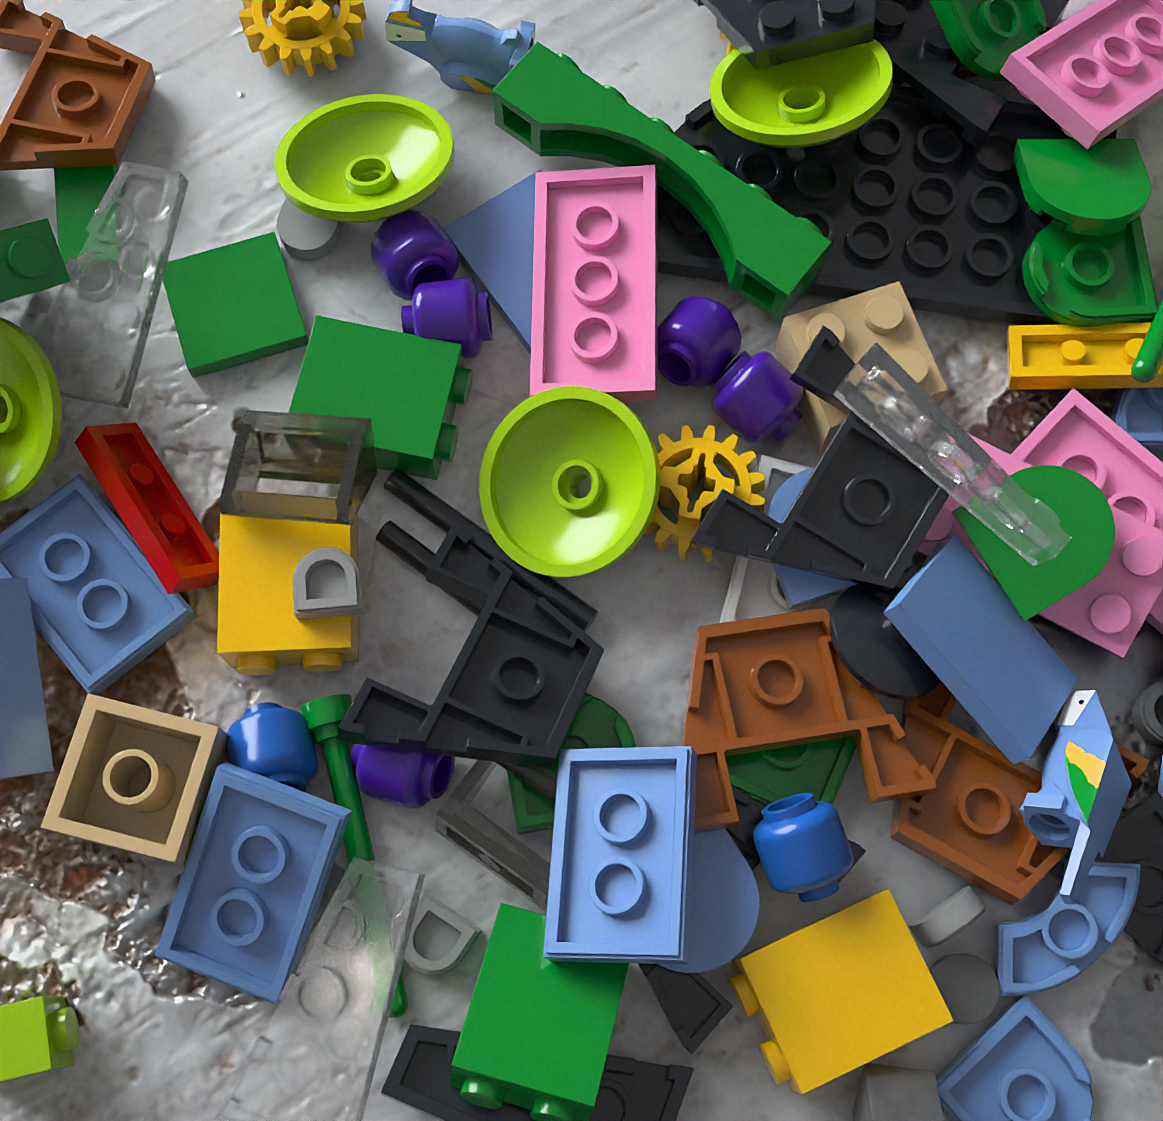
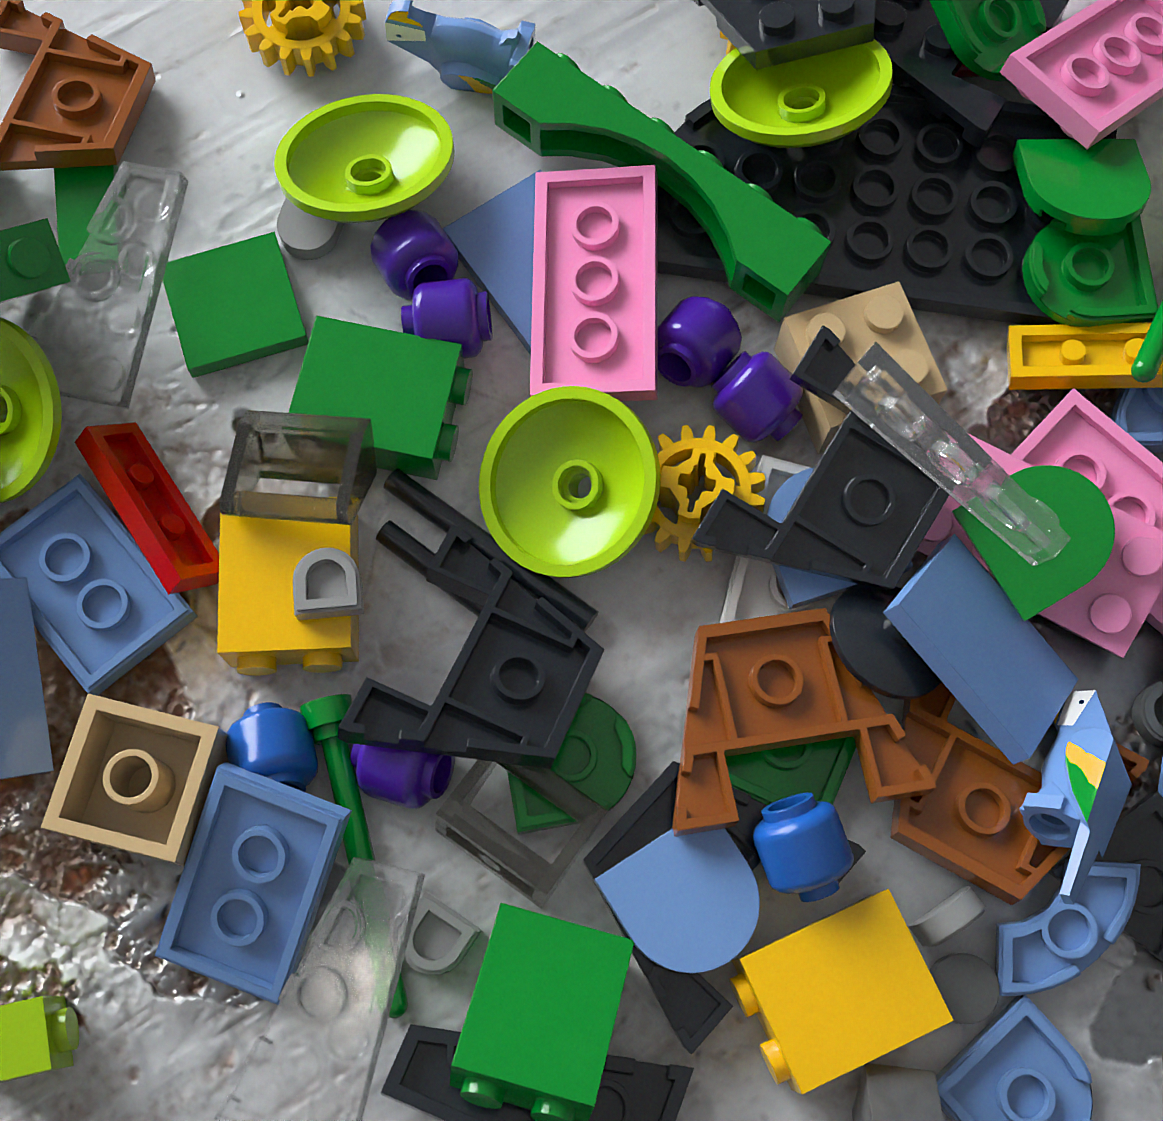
medium blue tile [543,746,698,965] -> none

